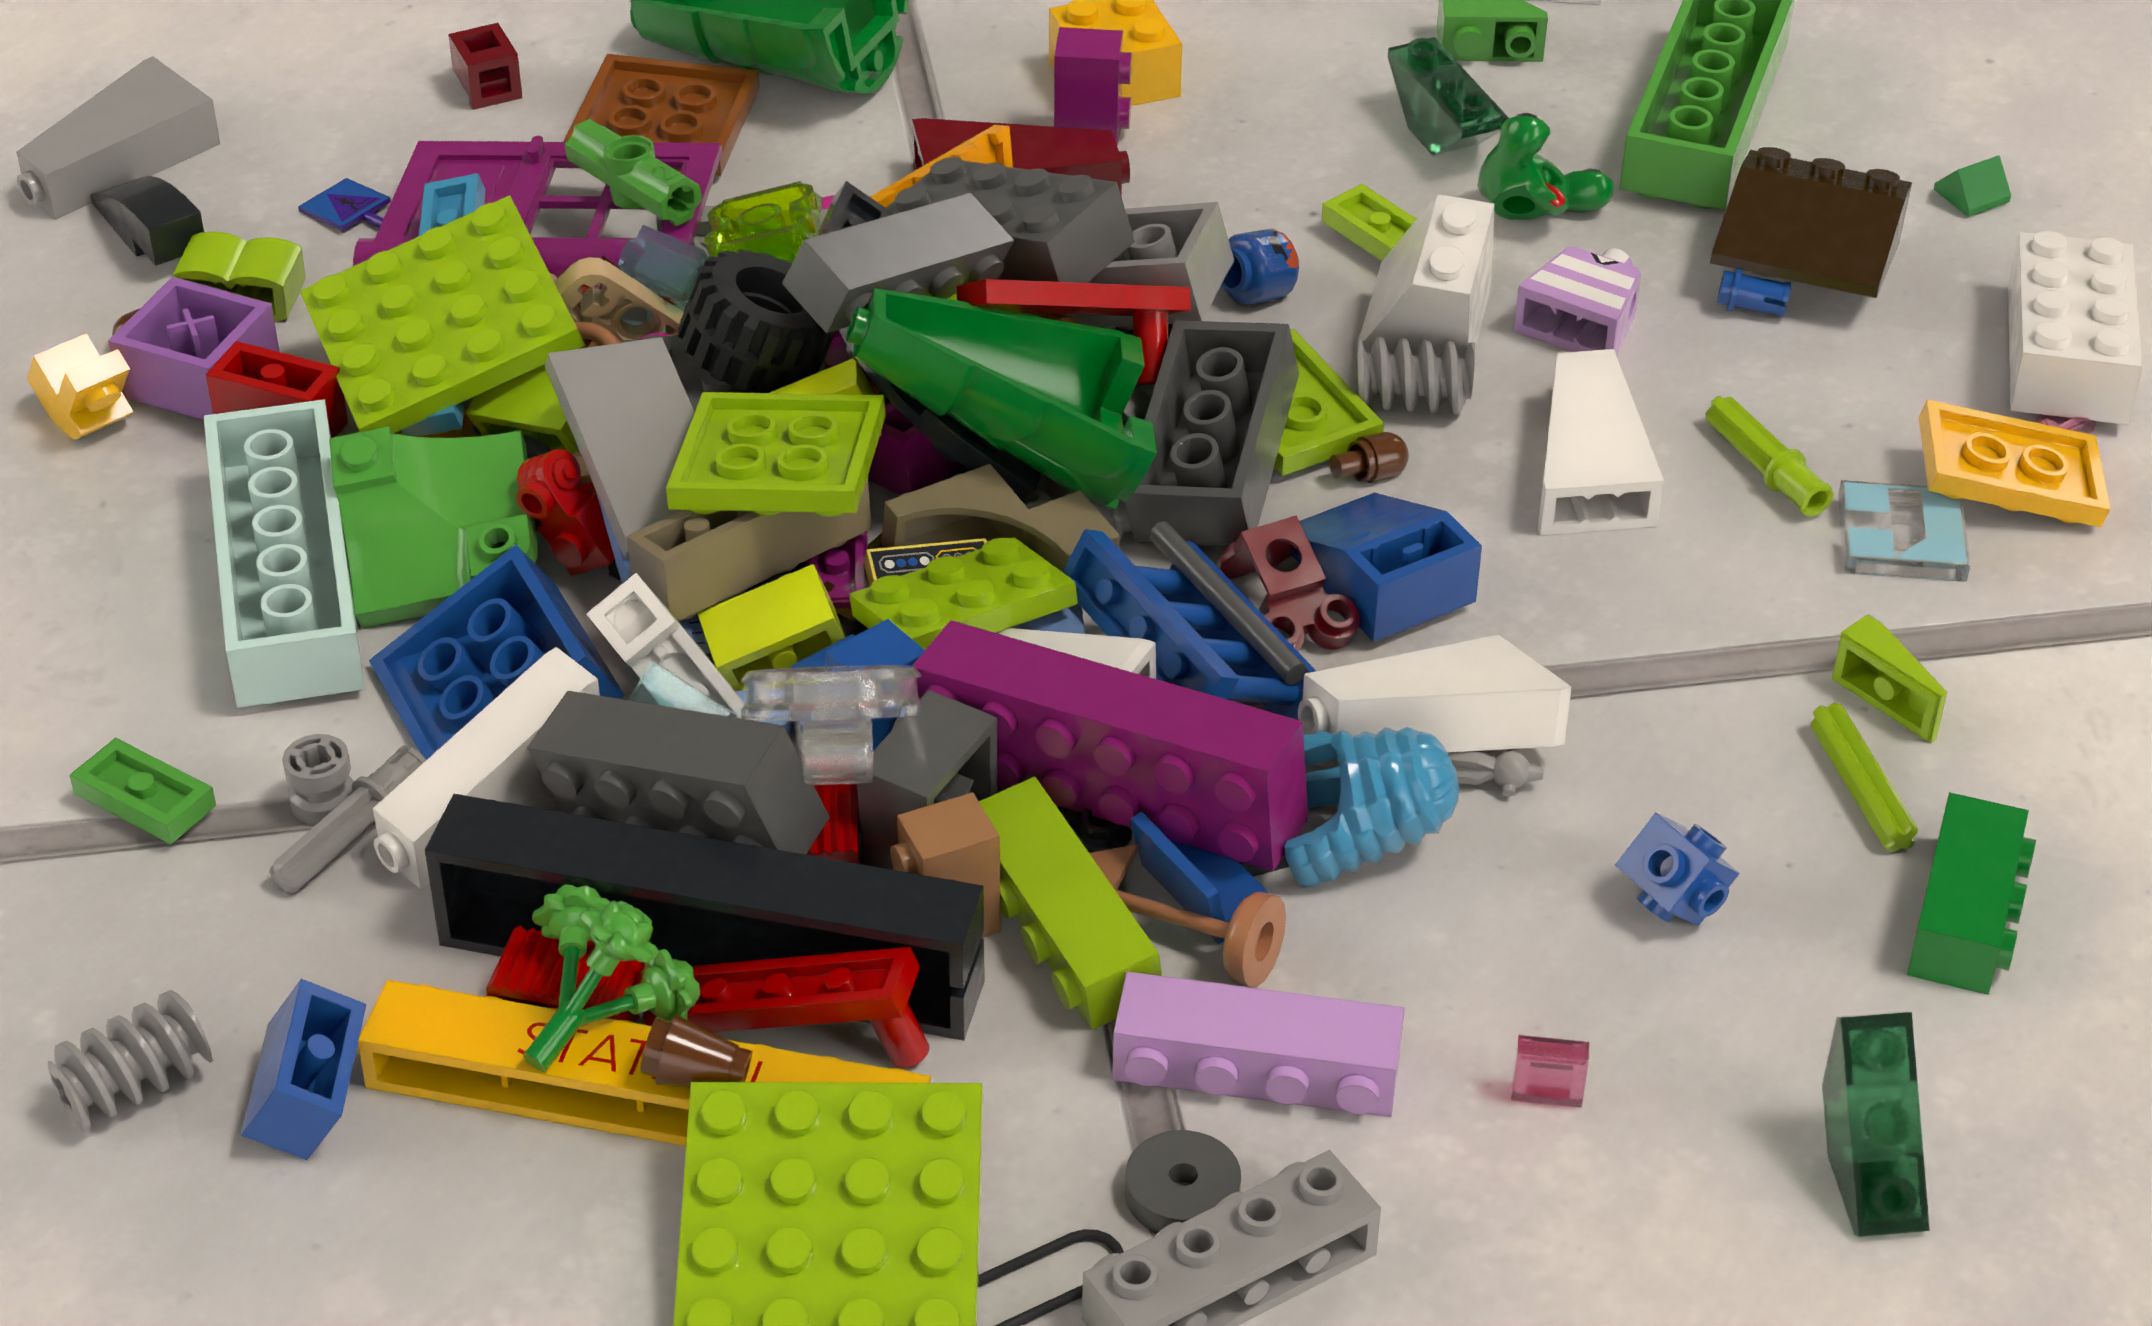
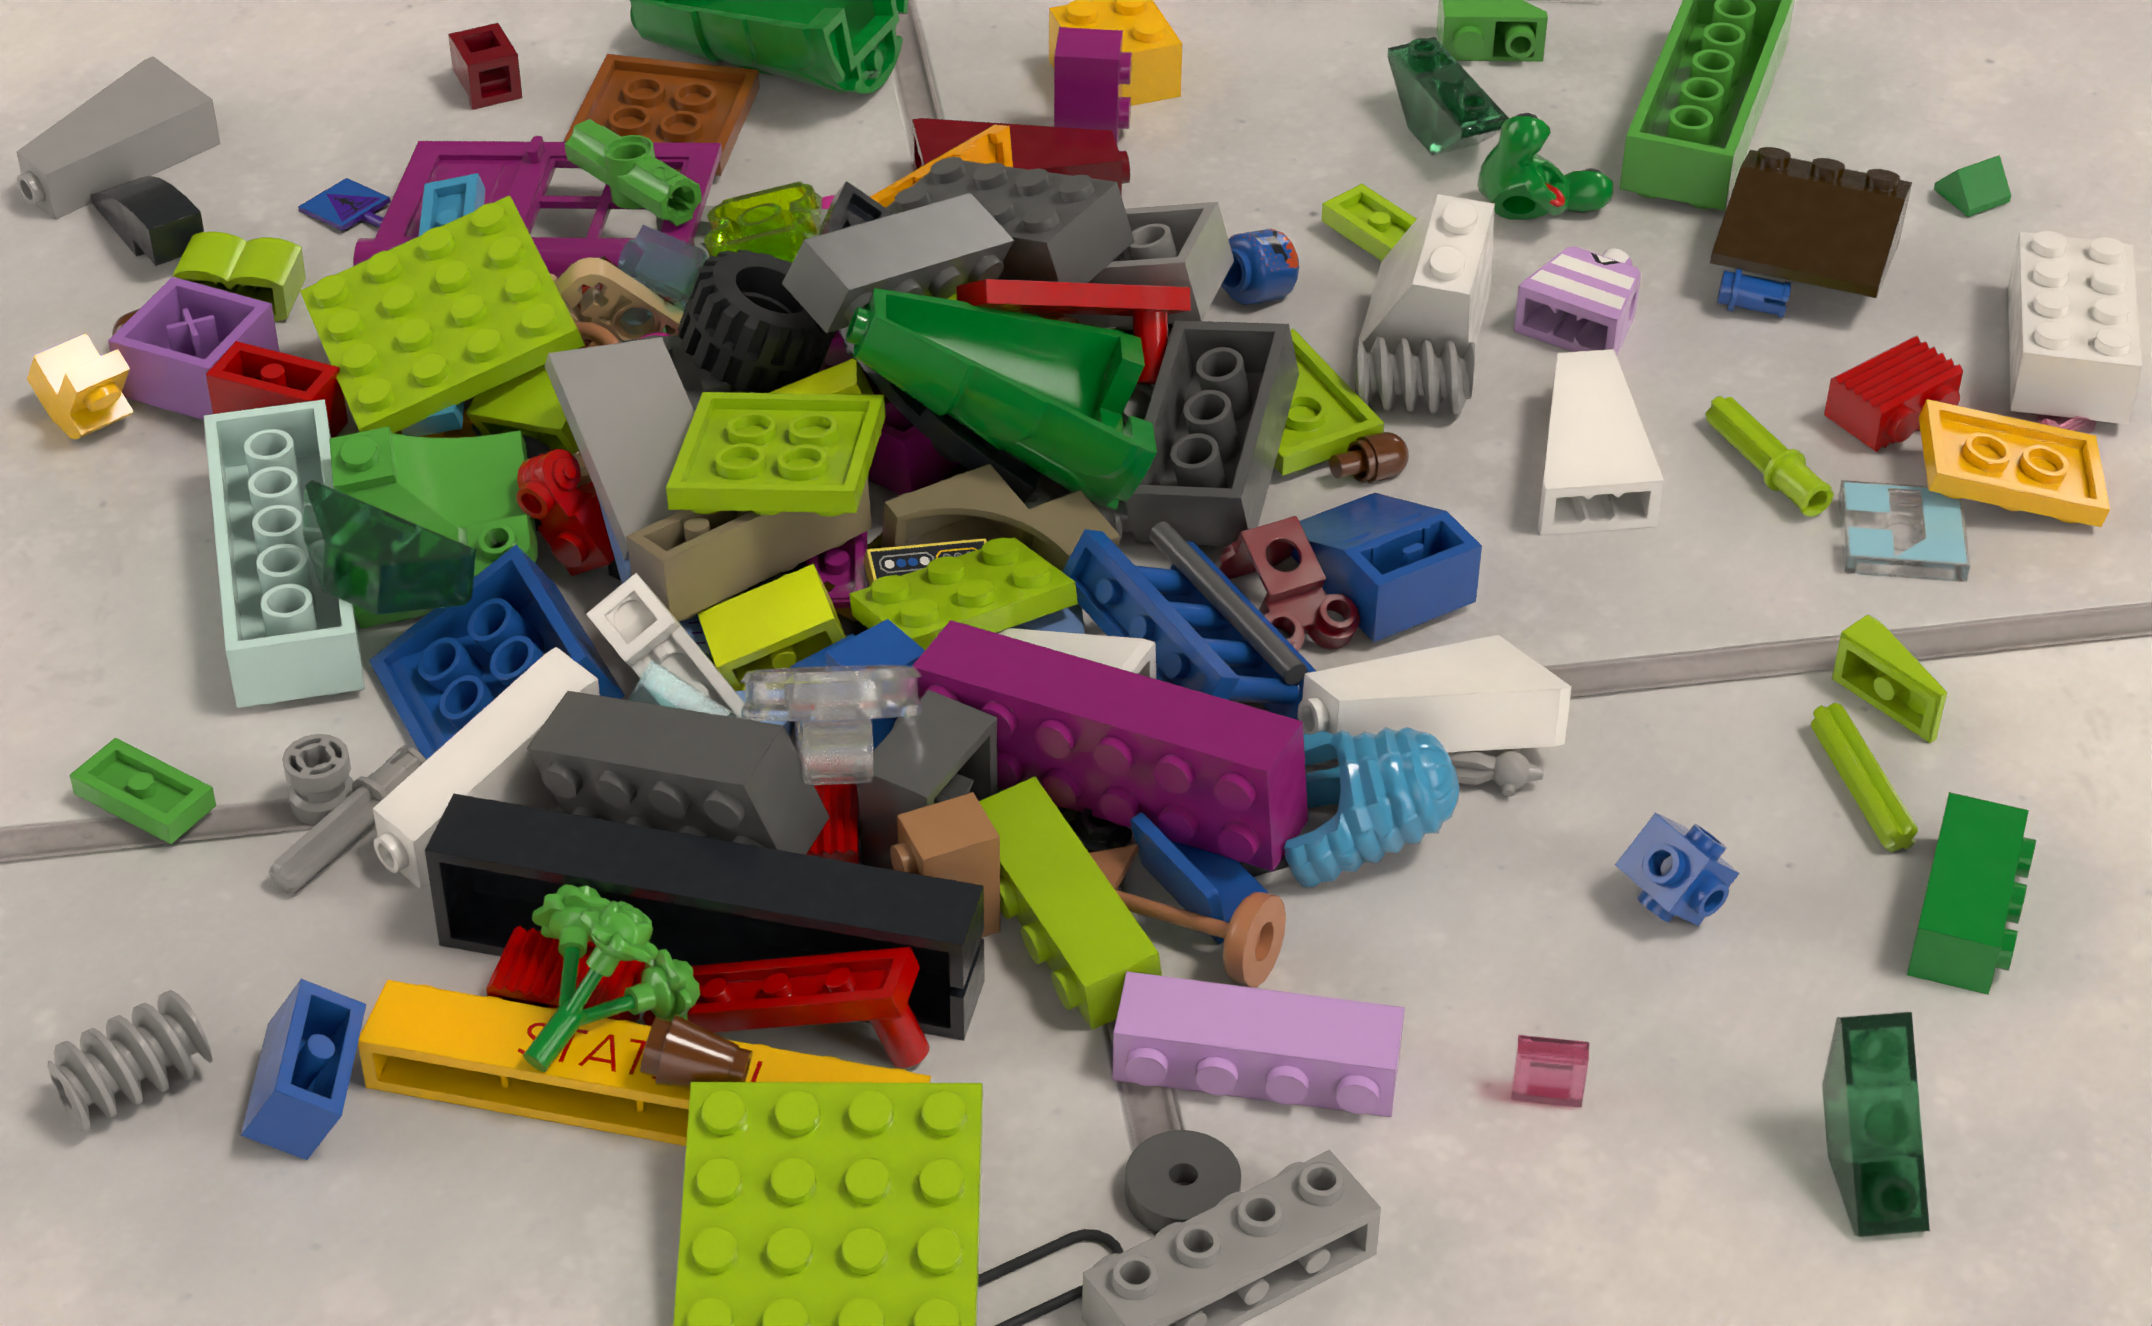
none -> clear green slope [303,480,476,615]
none -> red brick [1824,335,1963,453]

